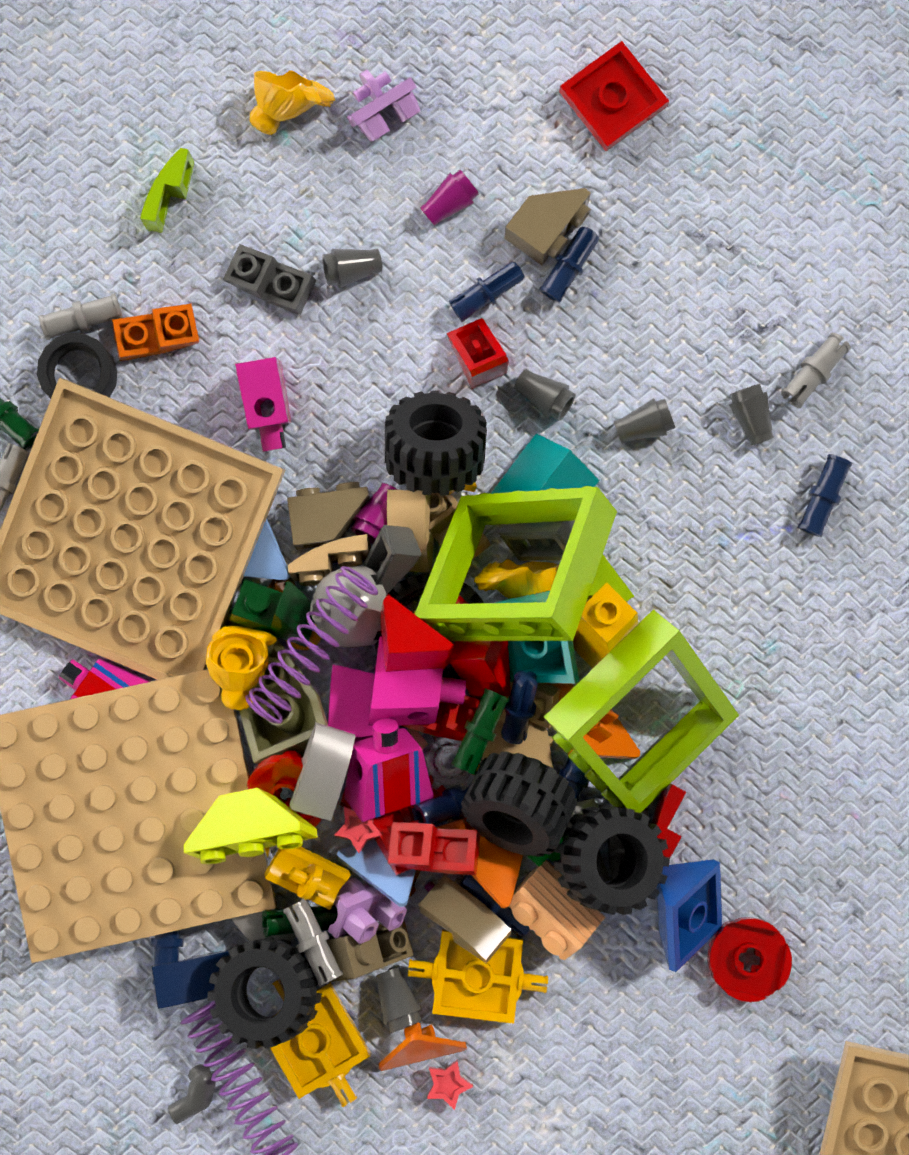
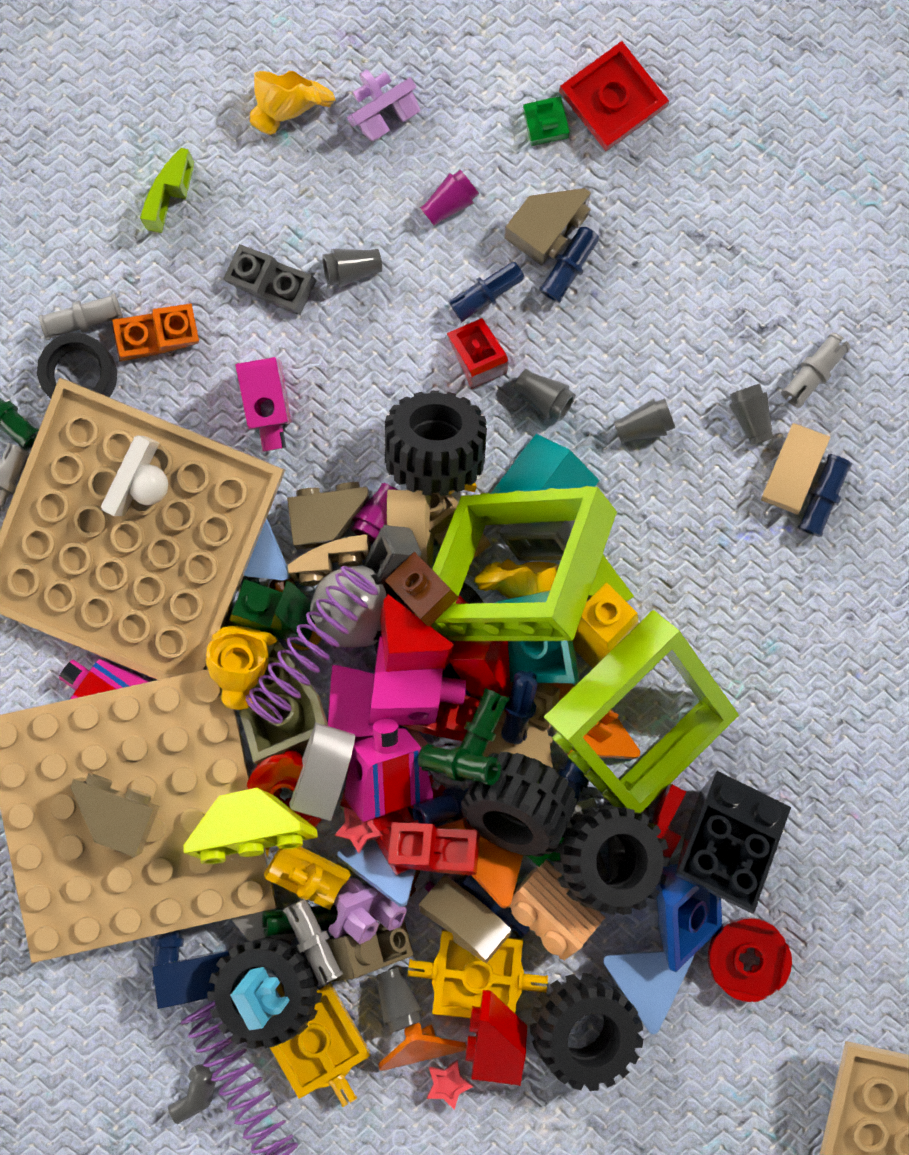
none -> dark tan slope [71,773,160,857]
none -> white tile [101,435,168,516]
none -> medium azure tile [230,967,290,1030]
none -> reddish brown plate [385,551,459,627]
none -> dark green pin [418,744,501,785]
none -> red slope [465,990,527,1086]
none -> green tile [522,96,570,147]
none -> black tyre [530,973,644,1091]
none -> light blue piece [603,951,694,1034]
none -> black slope [675,771,791,914]
none -> tan slope [761,423,830,515]

